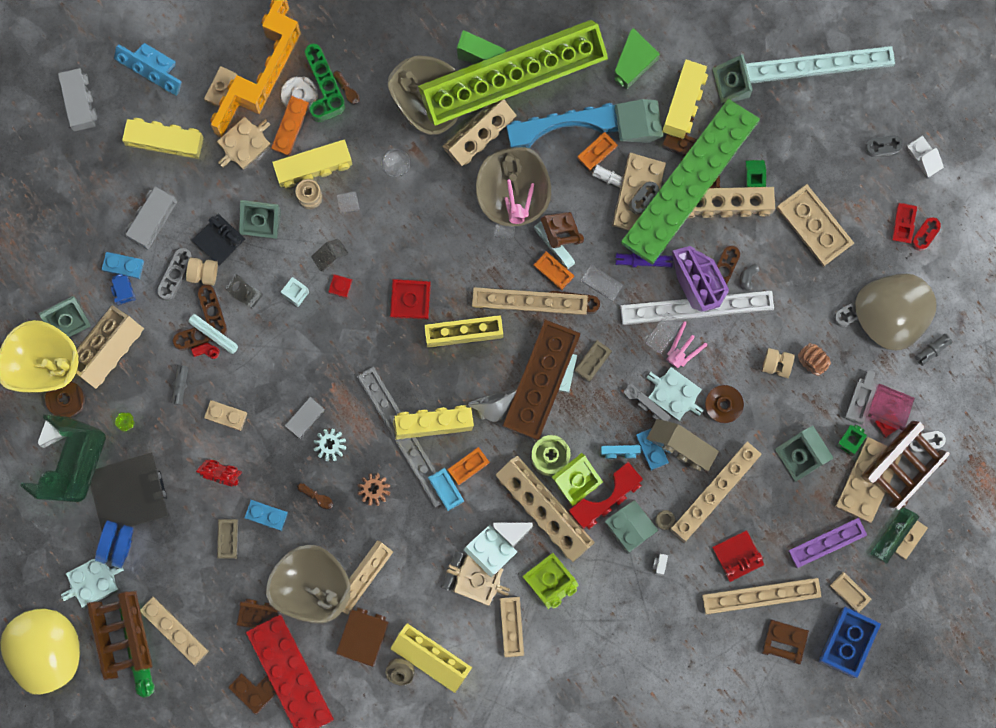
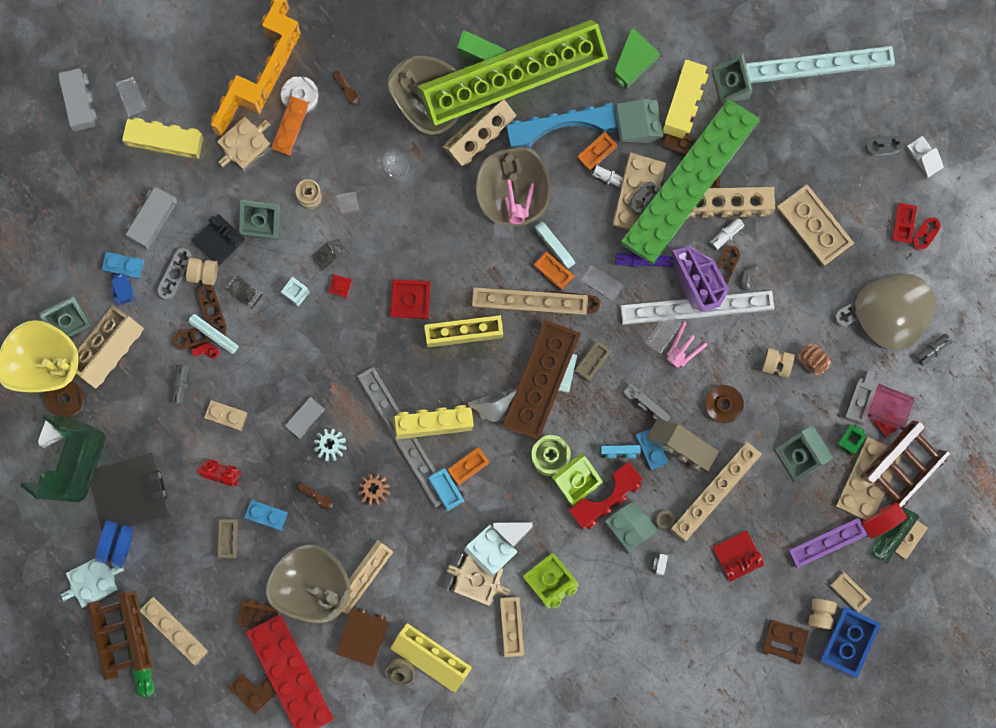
light yellow piece [0,609,80,694] -> none
dark azure bracket [114,43,181,95] -> none
clear neon green plate [115,412,135,431] -> none
tan plate [204,66,238,108] -> none
light yellow brick [272,139,353,188] -> none
green beam [305,44,345,122] -> none
tan brick [496,456,595,562] -> none
reddish brown plate [540,212,584,248] -> none
light aqua plate [647,367,704,421] -> none
tan plate [702,578,822,615] -> none
green brick [745,160,766,187] -> none
white beam [908,431,946,453] -> none
none -> clear tile [116,76,148,118]
none -> white axle [709,218,744,250]
none -> tan wheel [808,599,837,631]
none -> red slope [861,502,907,539]

